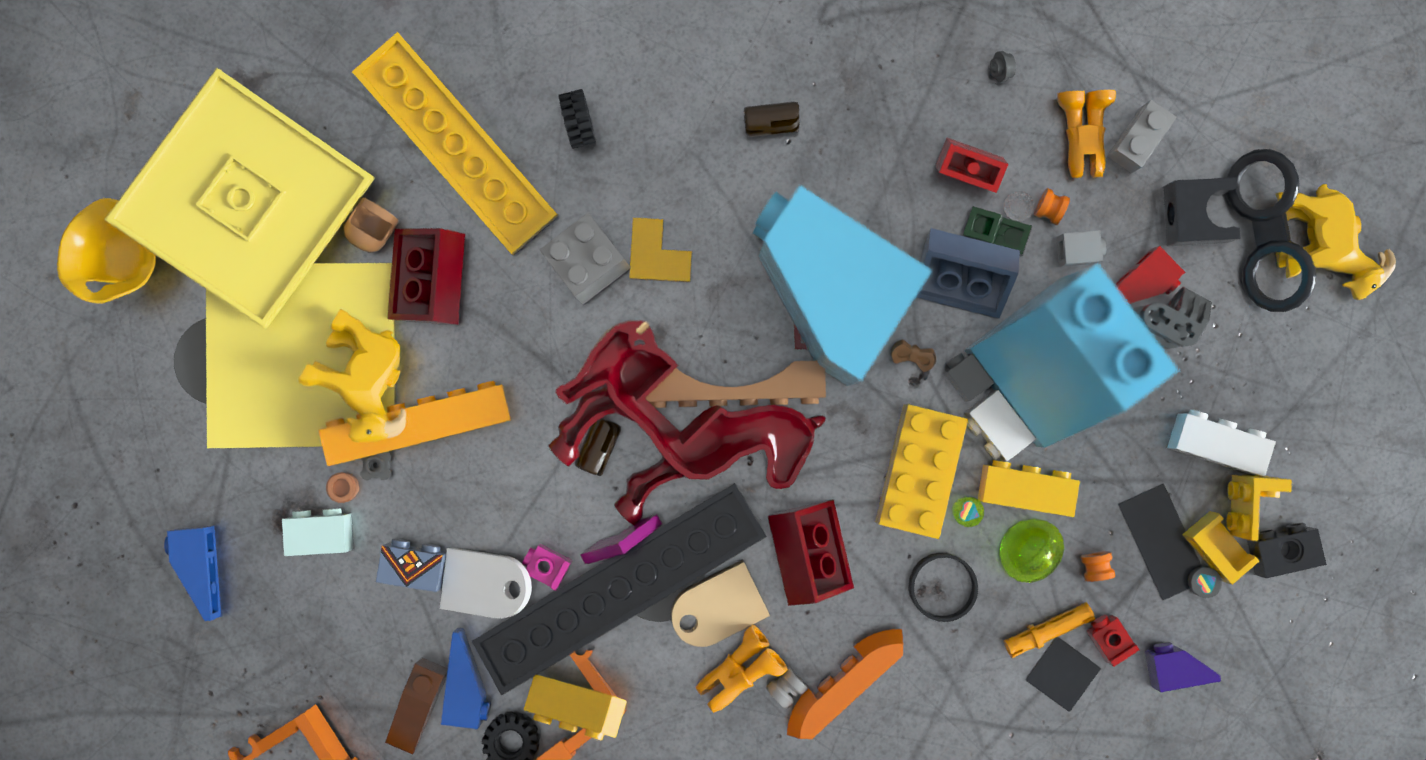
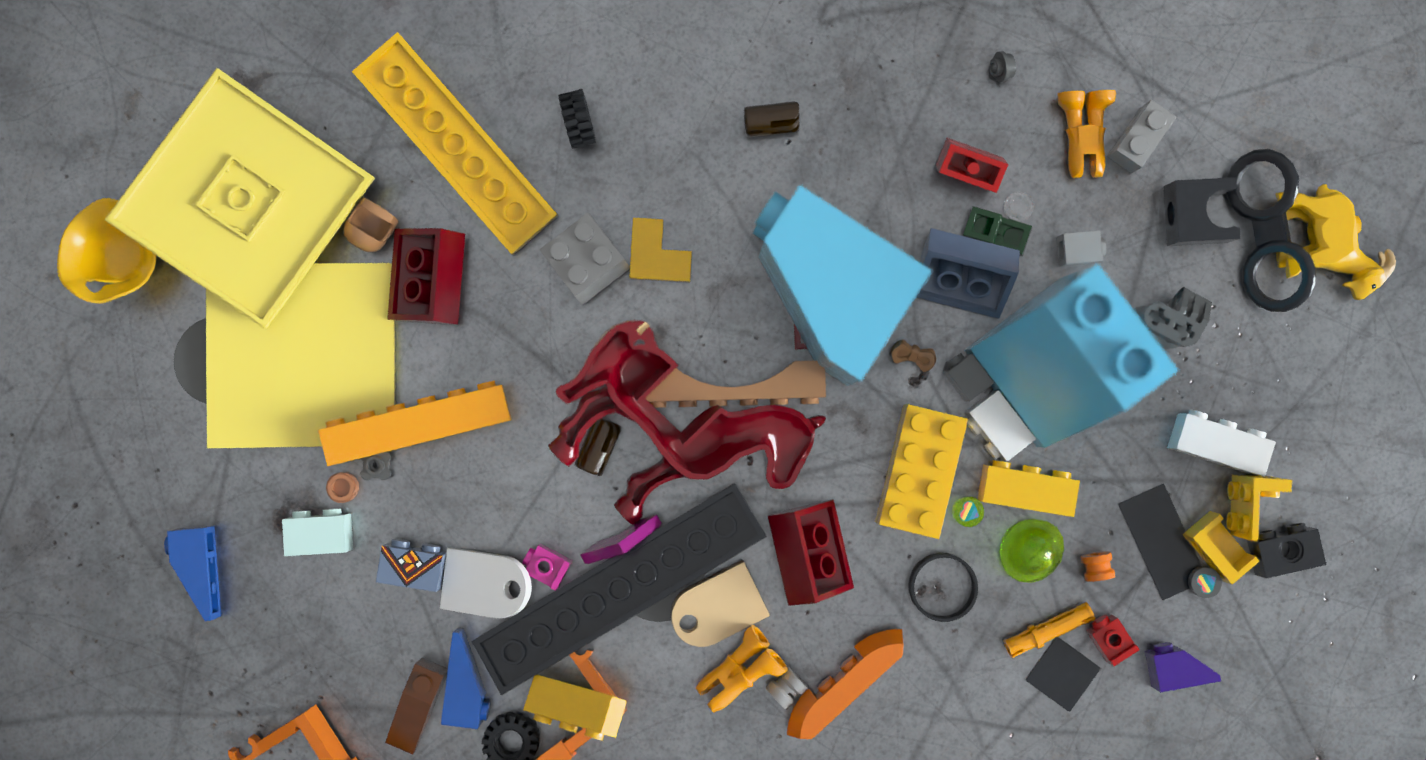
yellow animal [299,309,406,442] -> none
orange wheel [1034,188,1070,225] -> none
red slope [1114,246,1186,304] -> none

